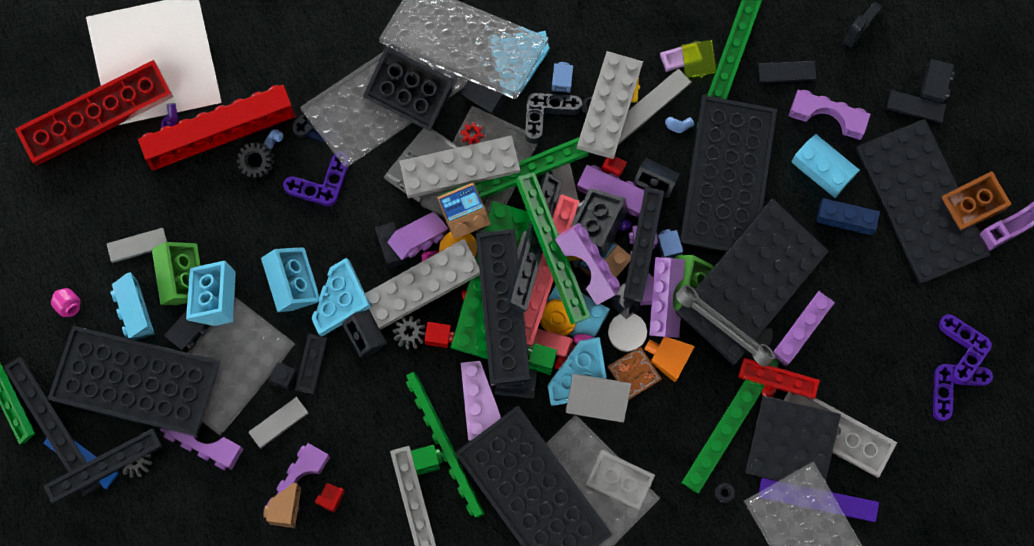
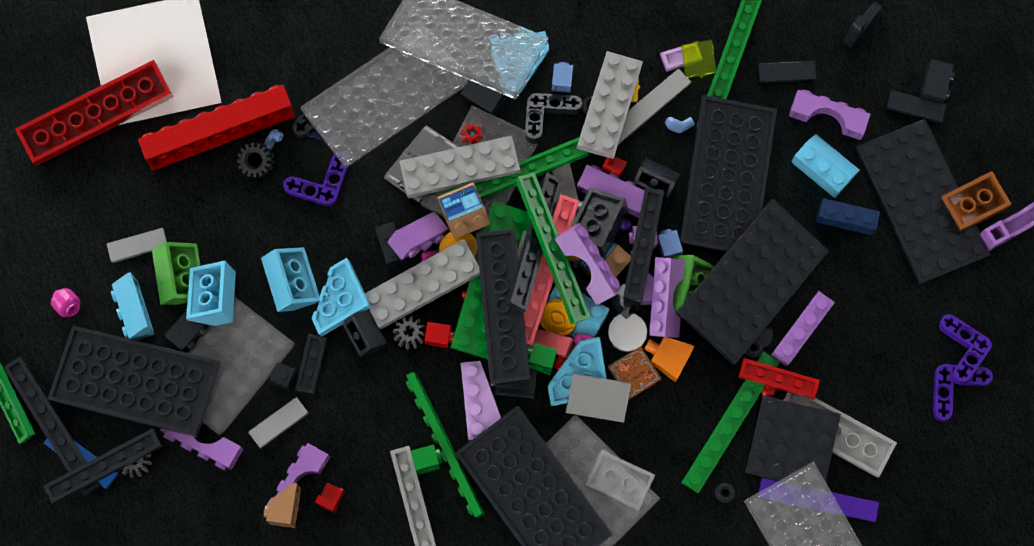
dark purple arm [161,103,178,128] -> none
black slope [362,45,458,131] -> none
dark grey piece [676,285,775,367] -> none

